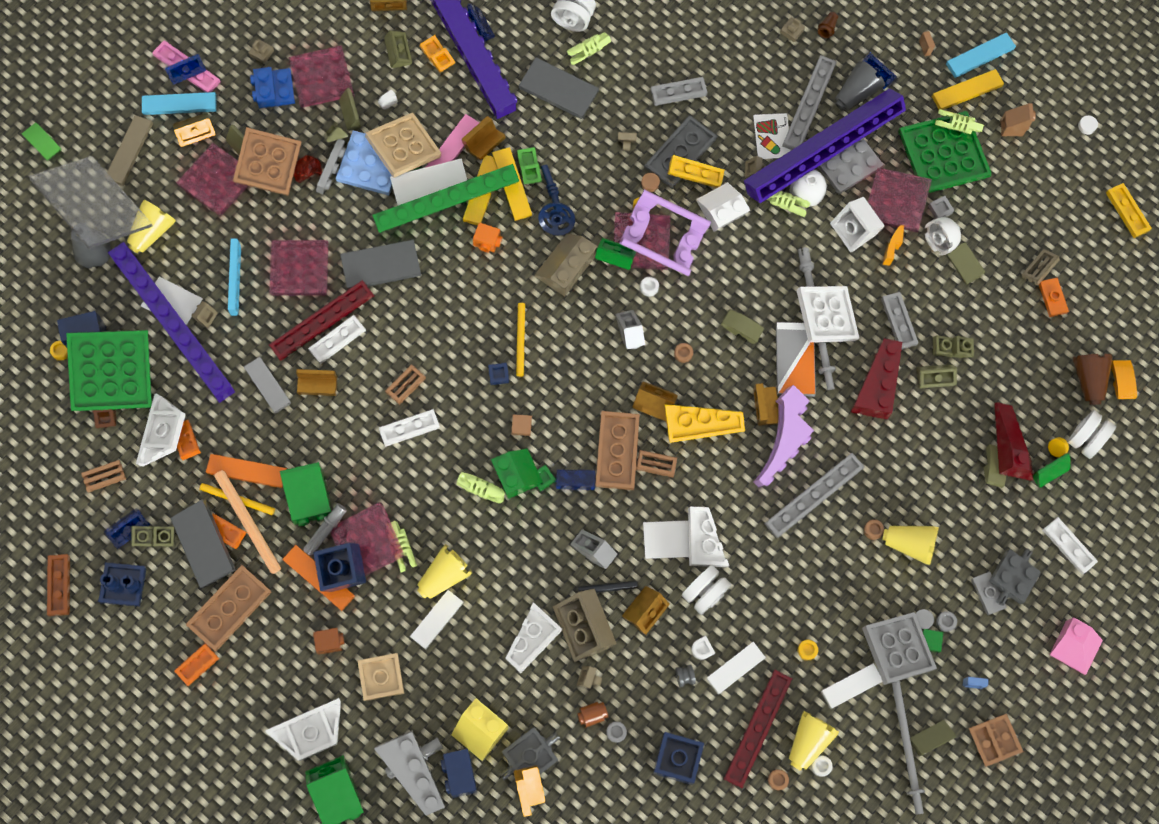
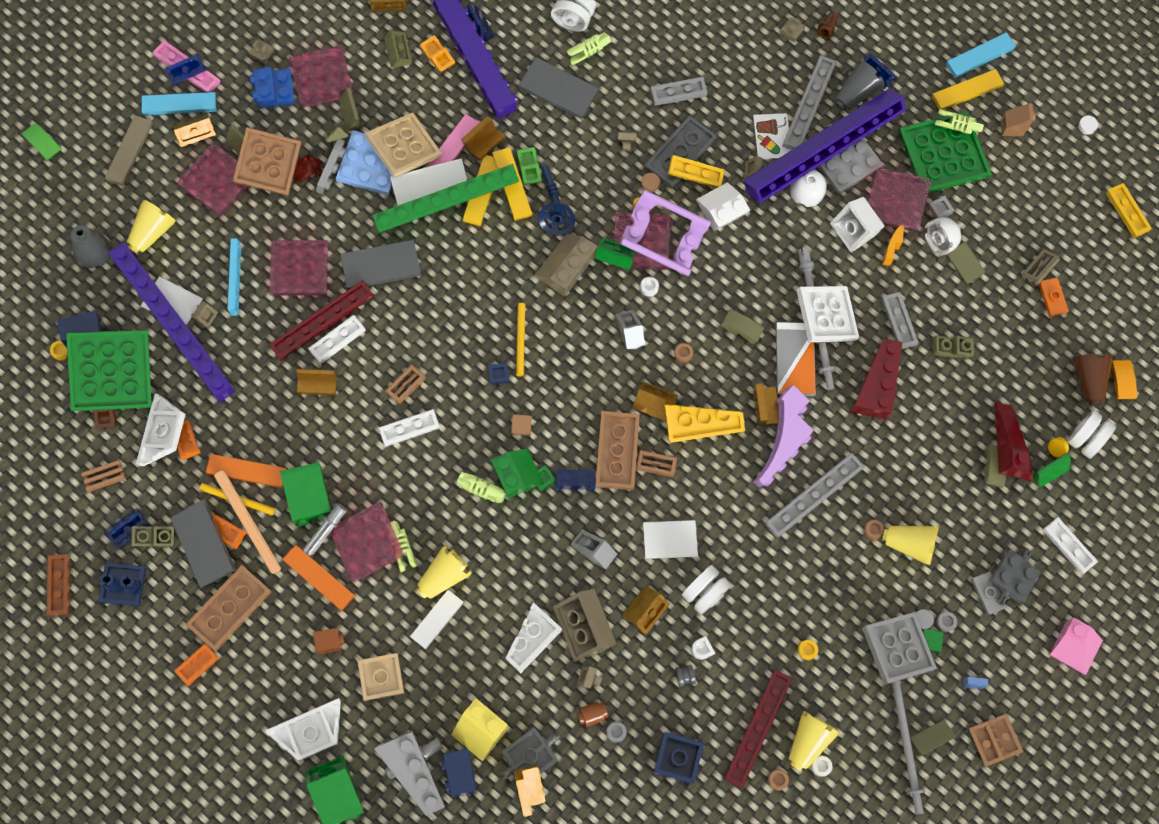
clear piece [29,156,153,249] -> none
light grey tile [244,357,291,414] -> none
dark blue brick [313,543,366,592] -> none
white tile [378,90,398,109] -> none
orange brick [473,223,503,252] -> none
black bar [578,581,638,593] -> none
white wing [688,507,729,567] -> none
white tile [706,642,766,695] -> none
yellowish green hinge [766,190,810,217] -> none
white tile [821,663,883,709] -> none
olive slope [917,365,957,388] -> none
medium nougat tile [919,31,935,56] -> none

